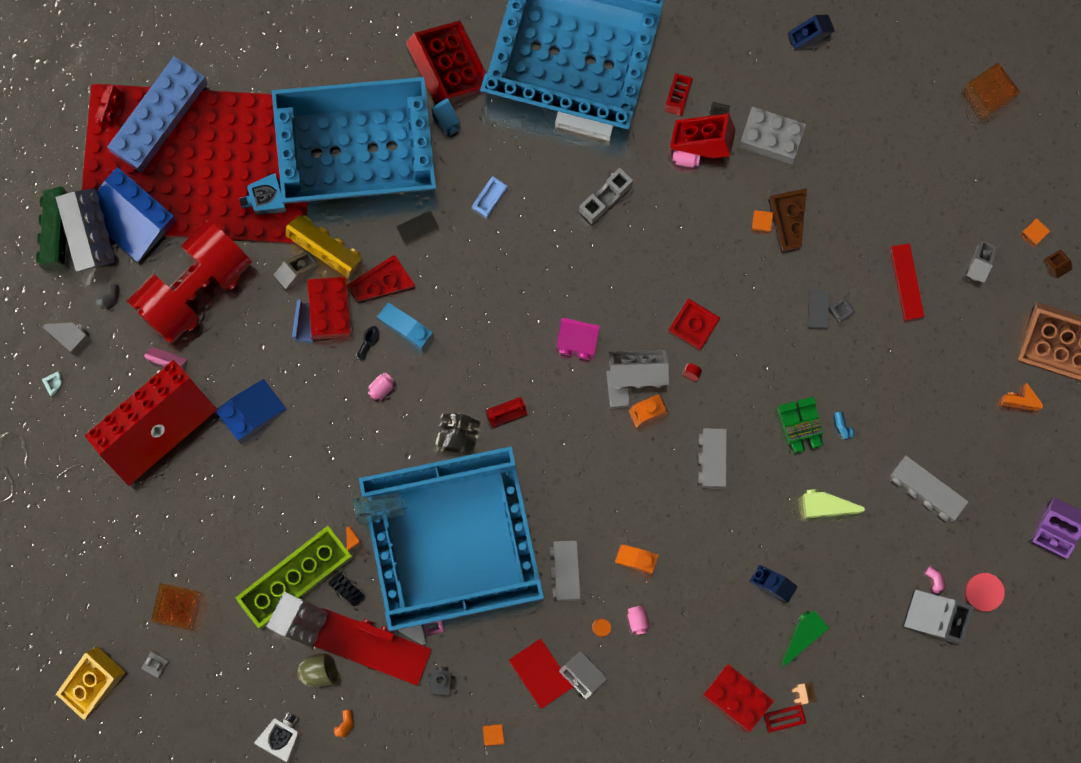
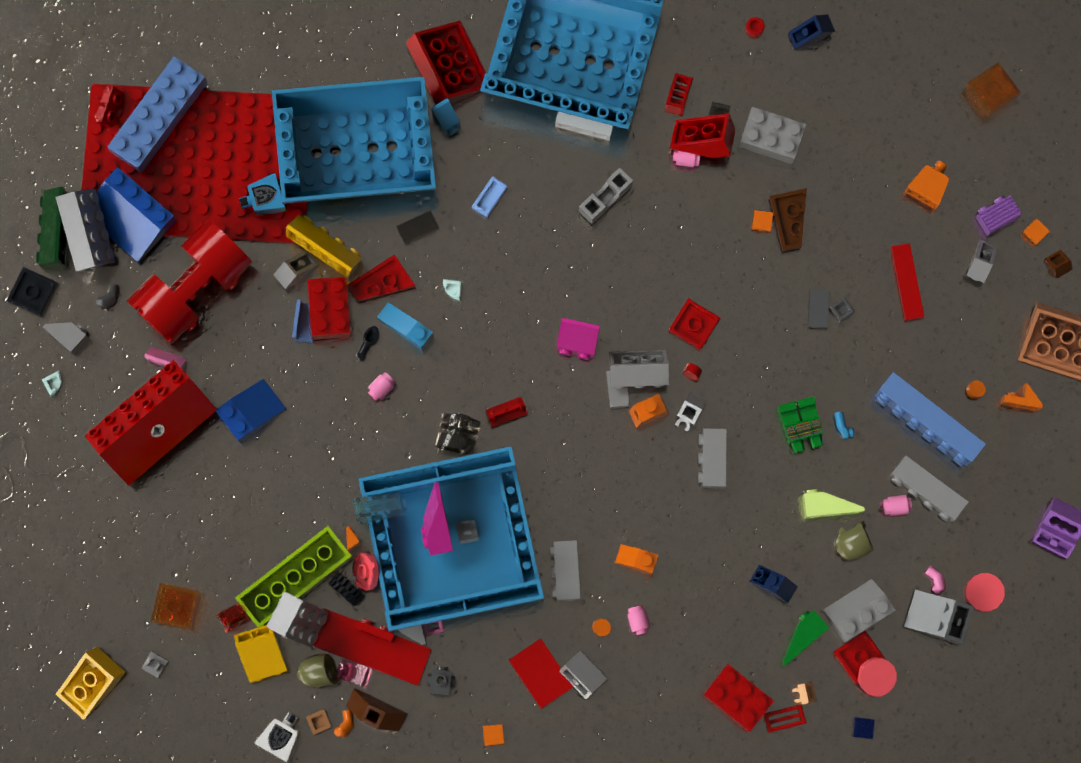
none -> black tile [6,267,58,317]
none -> clear red piece [216,603,246,633]
none -> yellow brick [234,624,287,683]
none -> medium nougat plate [306,709,332,735]
none -> clear pink bracket [336,659,371,687]
none -> reddish brown slope [346,688,407,731]
none -> coral tile [352,552,379,591]
none -> dark pink slope [421,482,453,556]
none -> light aqua tile [443,279,462,301]
none -> light grey tile [456,520,479,544]
none -> light grey brick [675,392,707,432]
none -> red tile [746,17,765,37]
none -> light grey slope [823,579,895,643]
none -> red tile [833,630,885,685]
none -> olive piece [836,520,874,560]
none -> clear blue plate [852,717,875,739]
none -> coral tile [858,657,897,697]
none -> medium blue brick [874,372,986,467]
none -> bright pink brick [883,495,912,516]
none -> orange torso [905,161,949,210]
none -> orange piece [966,380,986,399]
none -> medium lavender brick [975,195,1022,236]

